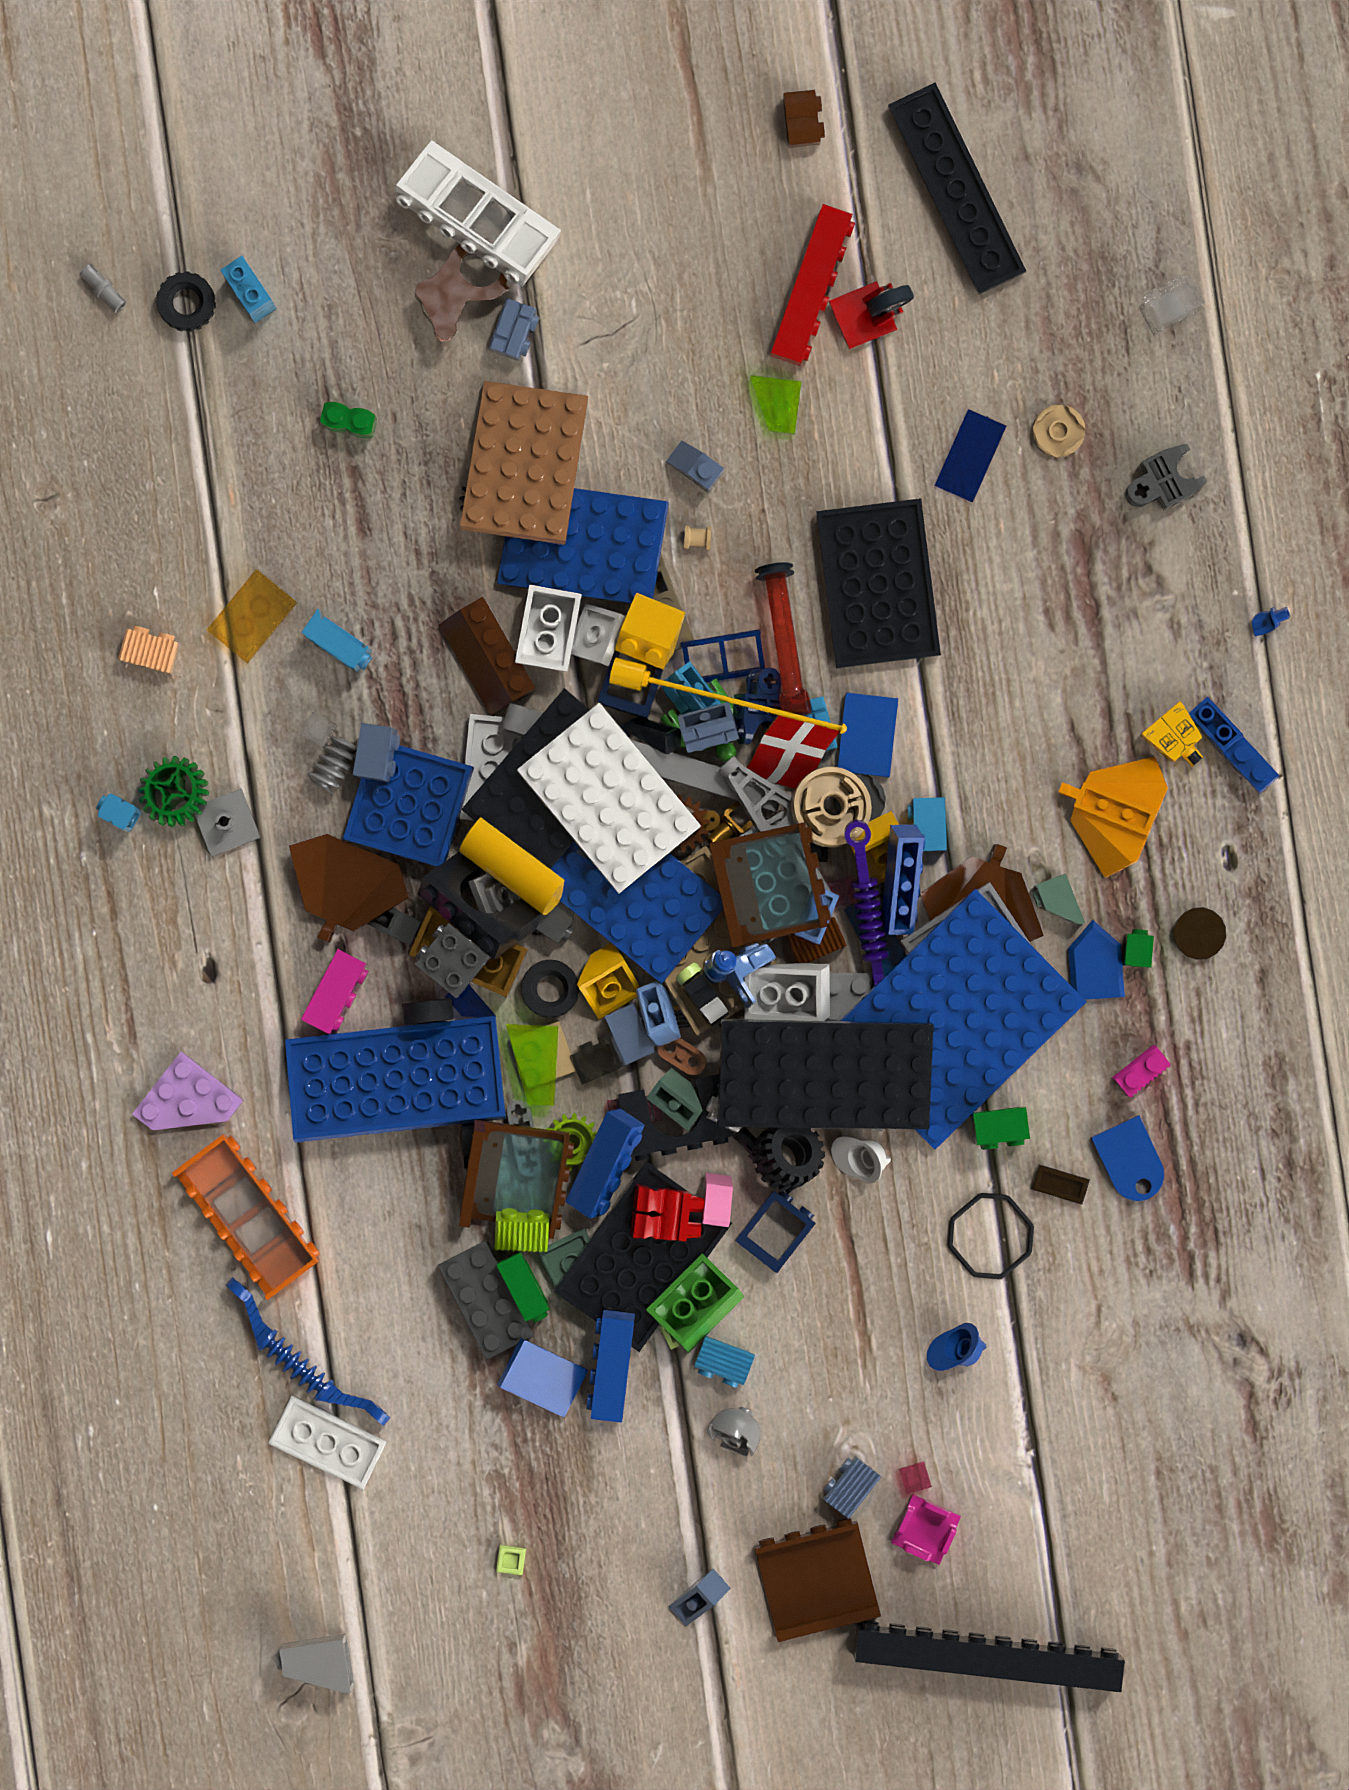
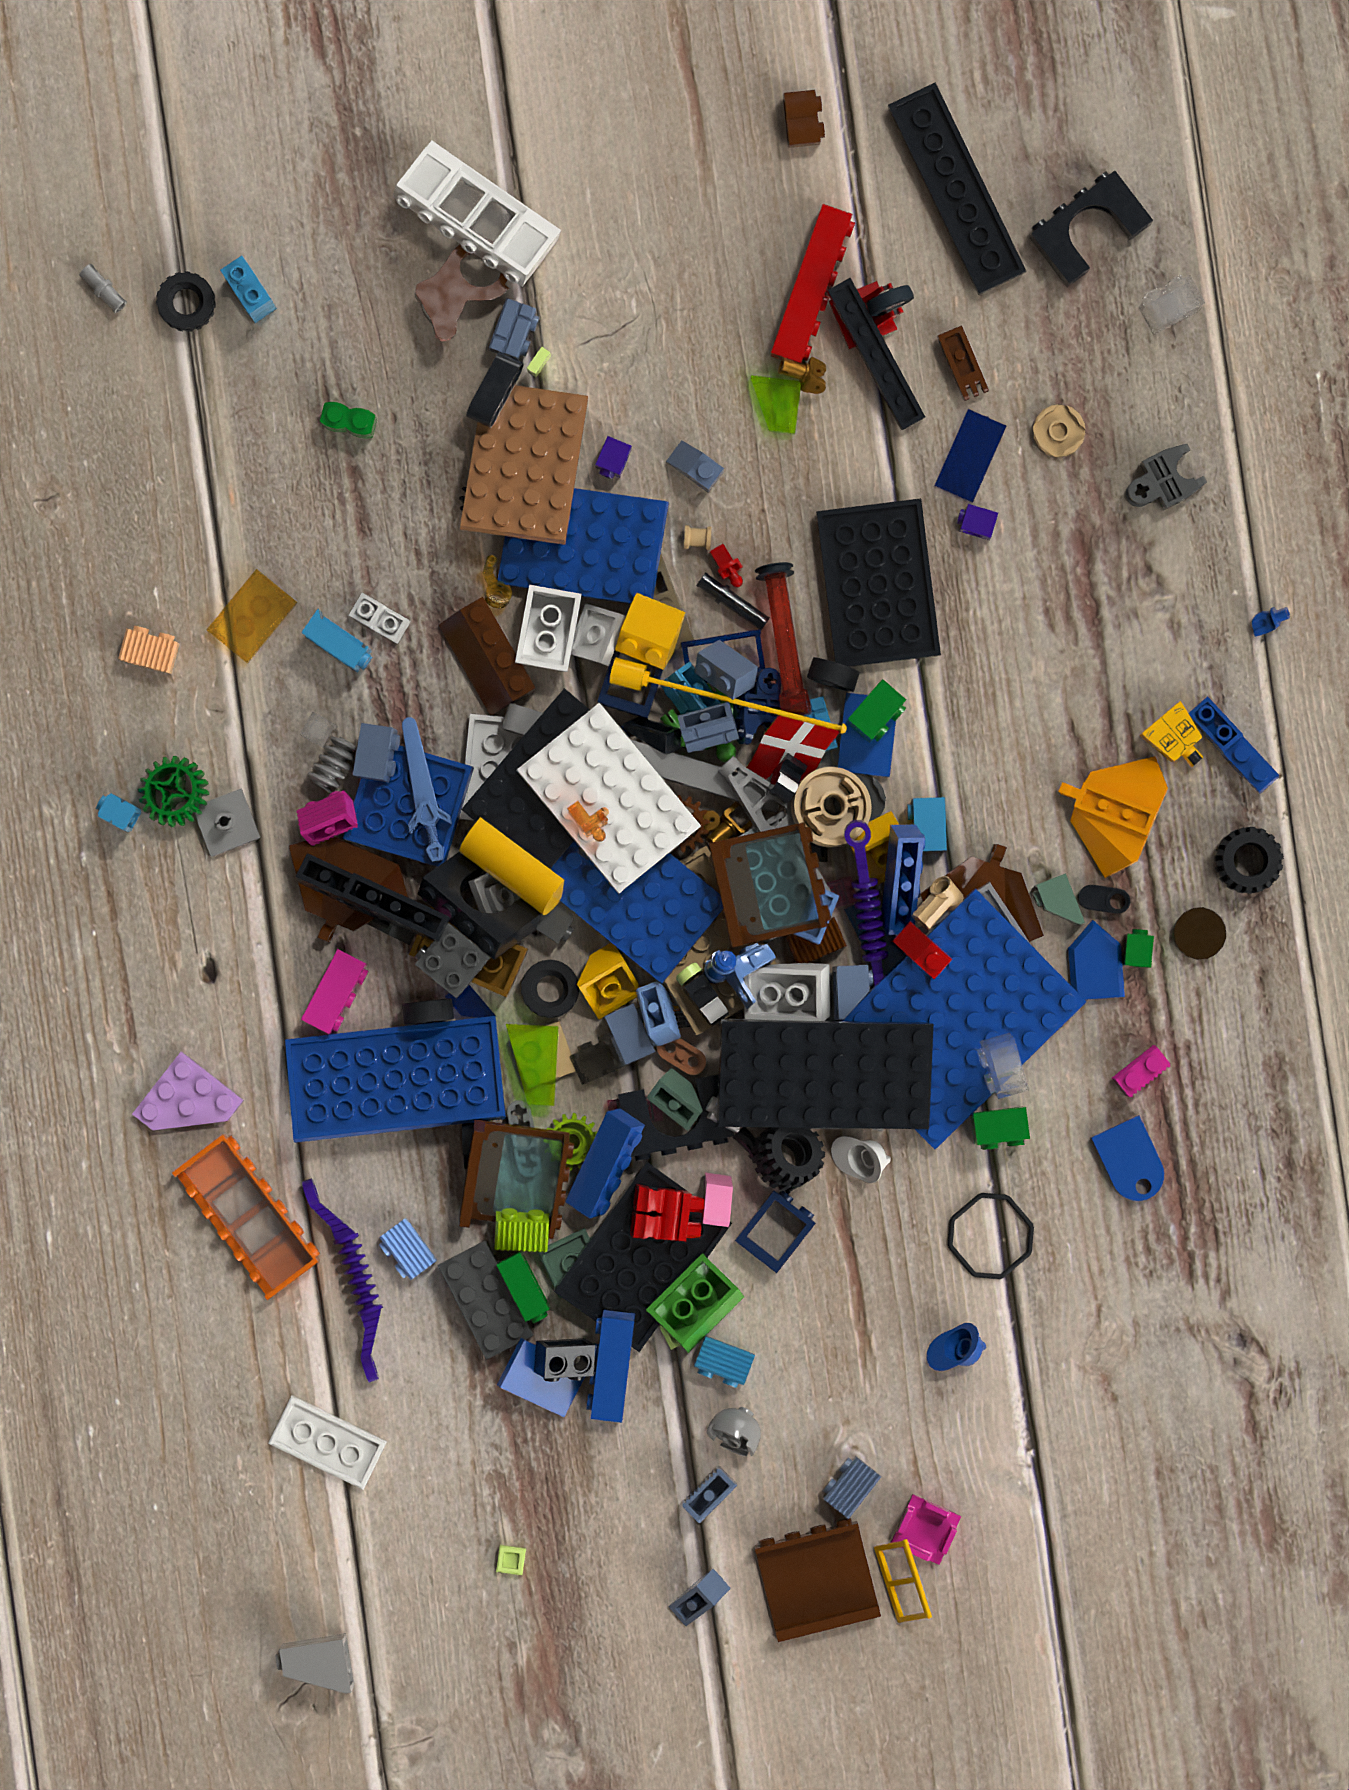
blue piece [226,1277,391,1426] -> none
black brick [853,1620,1125,1692] -> none
clear pink tile [899,1461,932,1494] -> none
dark brown tile [1031,1164,1090,1205] -> none
none -> black brick [295,853,450,942]
none -> dark pink brick [296,790,358,846]
none -> dark purple piece [302,1178,383,1383]
none -> white slope [349,593,411,644]
none -> light blue brick [379,1218,437,1280]
none -> medium blue sword [402,717,452,863]
none -> black beam [466,352,524,428]
none -> clear yellow plate [482,555,512,609]
none -> yellowish green tile [527,347,551,377]
none -> black brick [534,1338,595,1382]
none -> clear orange piece [567,801,609,842]
none -> dark purple brick [595,436,632,479]
none -> sand blue brick [683,1466,737,1524]
none -> sand blue brick [694,640,758,700]
none -> black pin [696,572,770,631]
none -> red piece [710,544,743,588]
none -> black leg [768,753,807,804]
none -> pearl gold piece [778,357,827,394]
none -> black tyre [807,657,860,692]
none -> black plate [826,277,925,430]
none -> sand blue slope [832,965,873,1020]
none -> green brick [846,679,907,743]
none -> yellow window [874,1539,932,1623]
none -> red slope [893,921,952,979]
none -> tan piece [912,876,964,931]
none -> reddish brown hinge [937,325,989,401]
none -> dark purple brick [956,504,998,541]
none -> clear brick [977,1033,1029,1099]
none -> black arch [1029,171,1153,288]
none -> black piece [1078,885,1131,914]
none -> black tyre [1214,827,1284,894]

